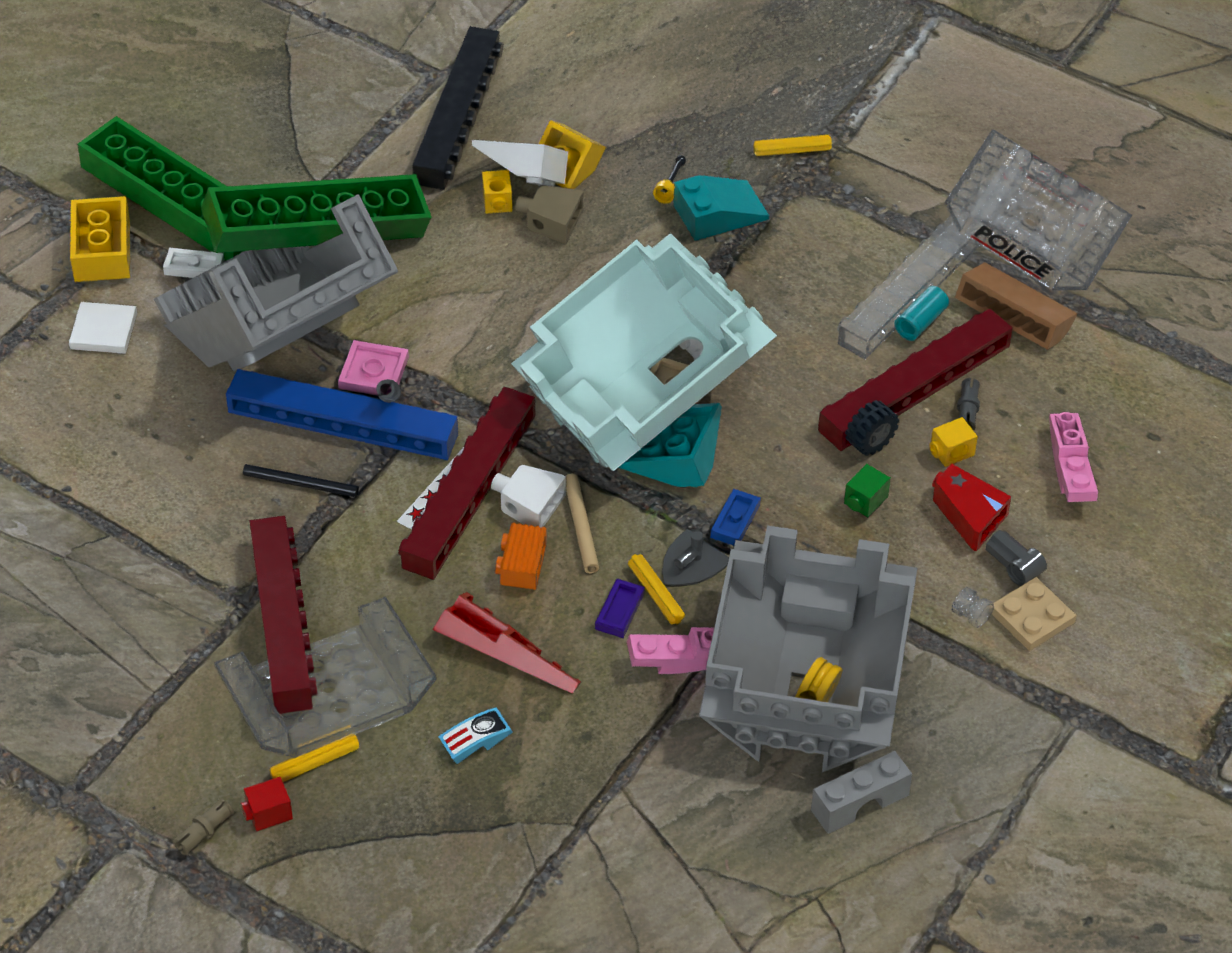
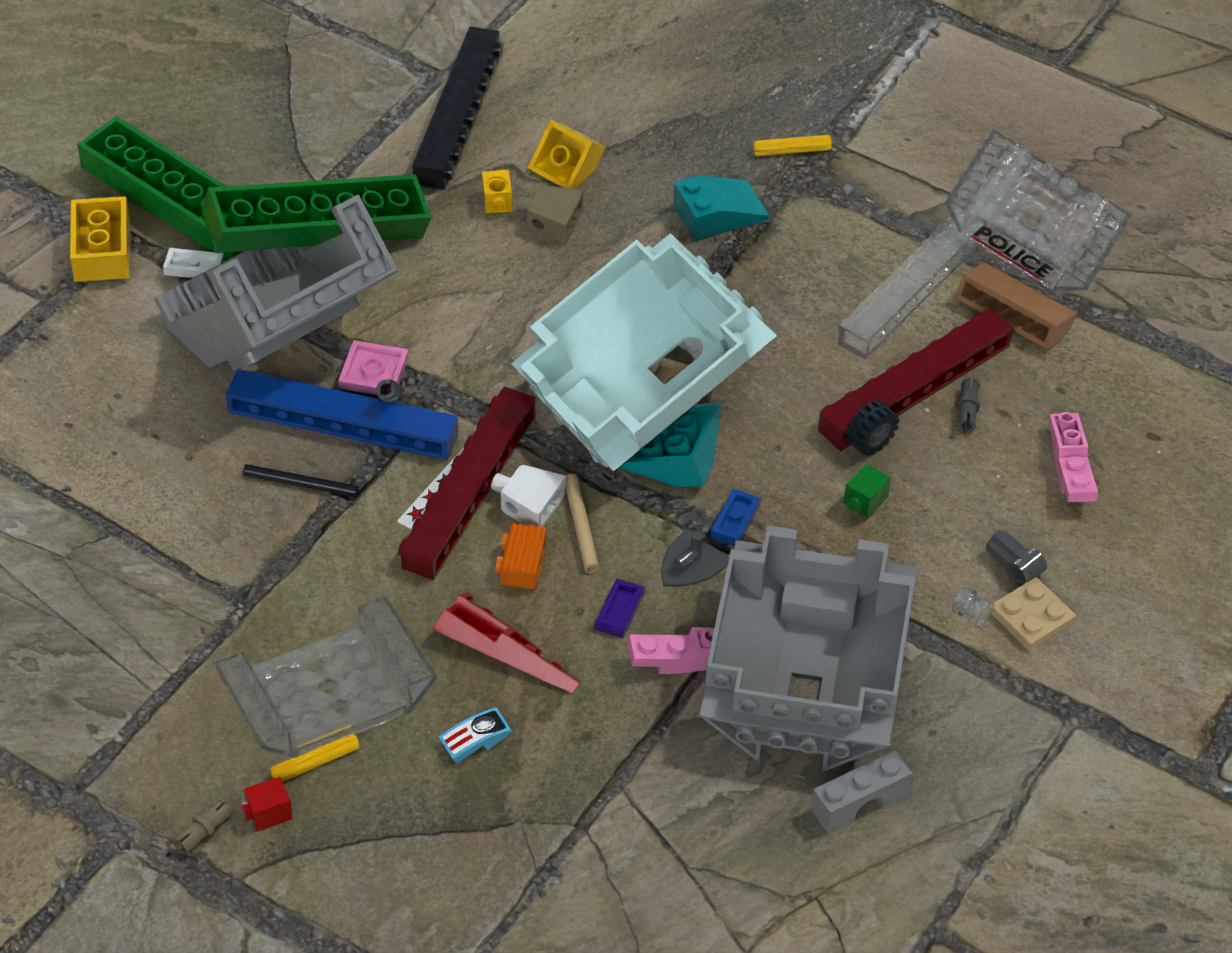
white tile [69,302,137,354] -> none
dark red brick [249,515,318,715] -> none
white slope [472,140,568,187] -> none
yellow axle [628,554,685,625] -> none
yellow hinge [653,155,686,204] -> none
yellow head [795,657,843,702] -> none
teal pin [894,286,949,341] -> none
yellow brick [929,417,978,467] -> none
red slope [932,463,1011,552] -> none

